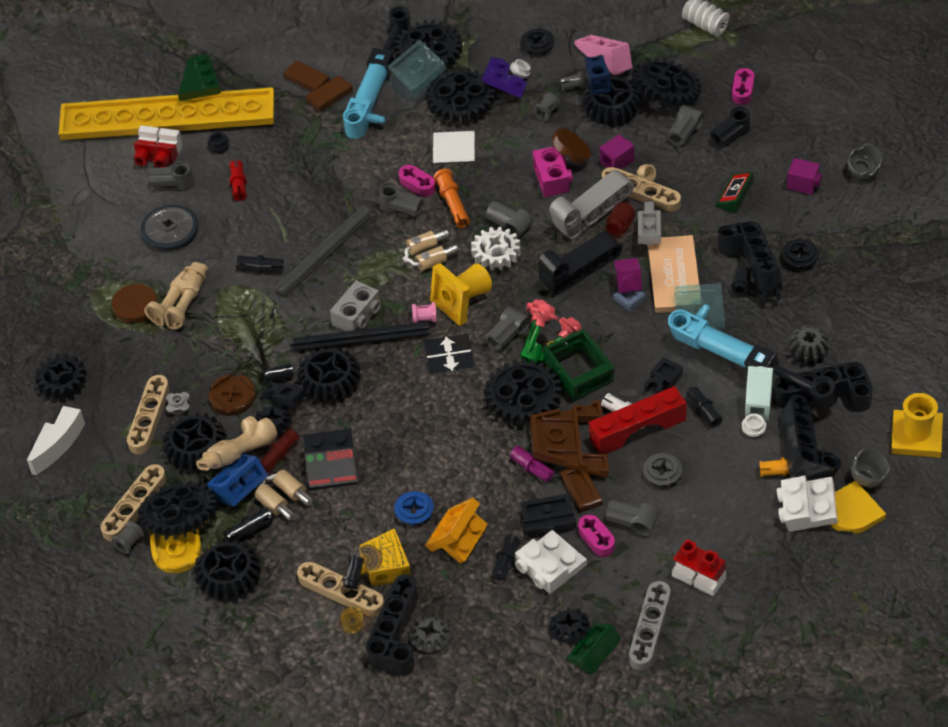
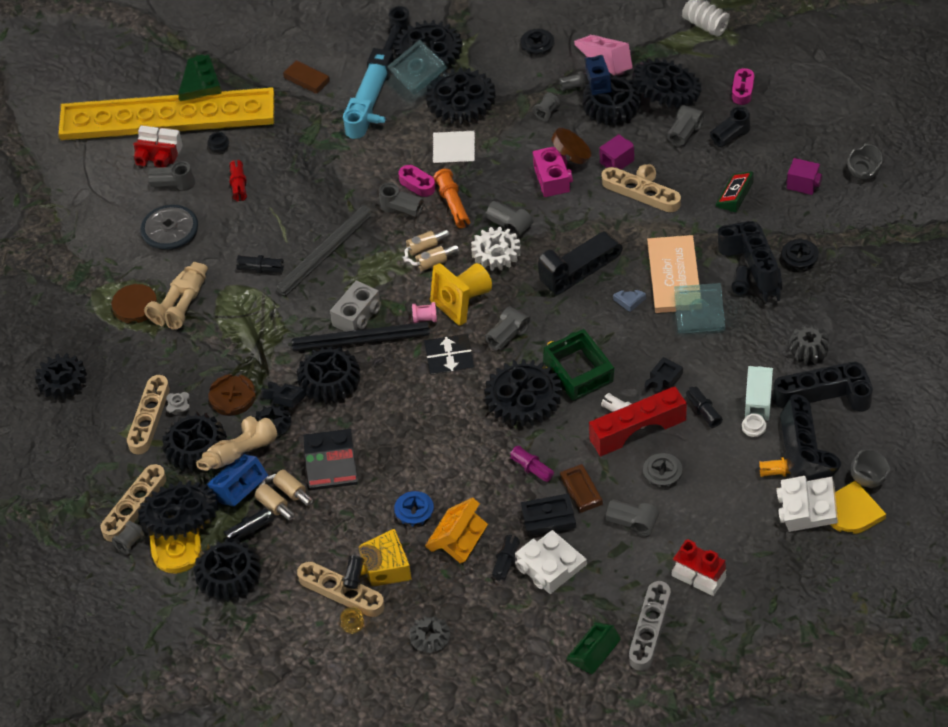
white slope [27,406,85,475] -> none
clear red pin [259,428,299,473] -> none
black pin [263,363,294,383] -> none
reddish brown tile [306,75,353,112] -> none
black beam [365,574,418,676] -> none
dark purple plate [481,57,527,98] -> none
white plate [510,59,531,78] -> none
plant [520,299,582,365] -> none
reddish brown wing [530,400,609,477] -> none
black gear [549,607,590,644] -> none
light grey beam [550,169,634,239] -> none
dark pink beam [578,515,615,557] -> none
clear red brick [605,202,636,236] -> none
magenta brick [614,258,642,293] -> none
light grey hinge [638,201,661,245] -> none
medium azure piece [668,304,838,408] -> none
yellow plant [891,393,943,458] -> none

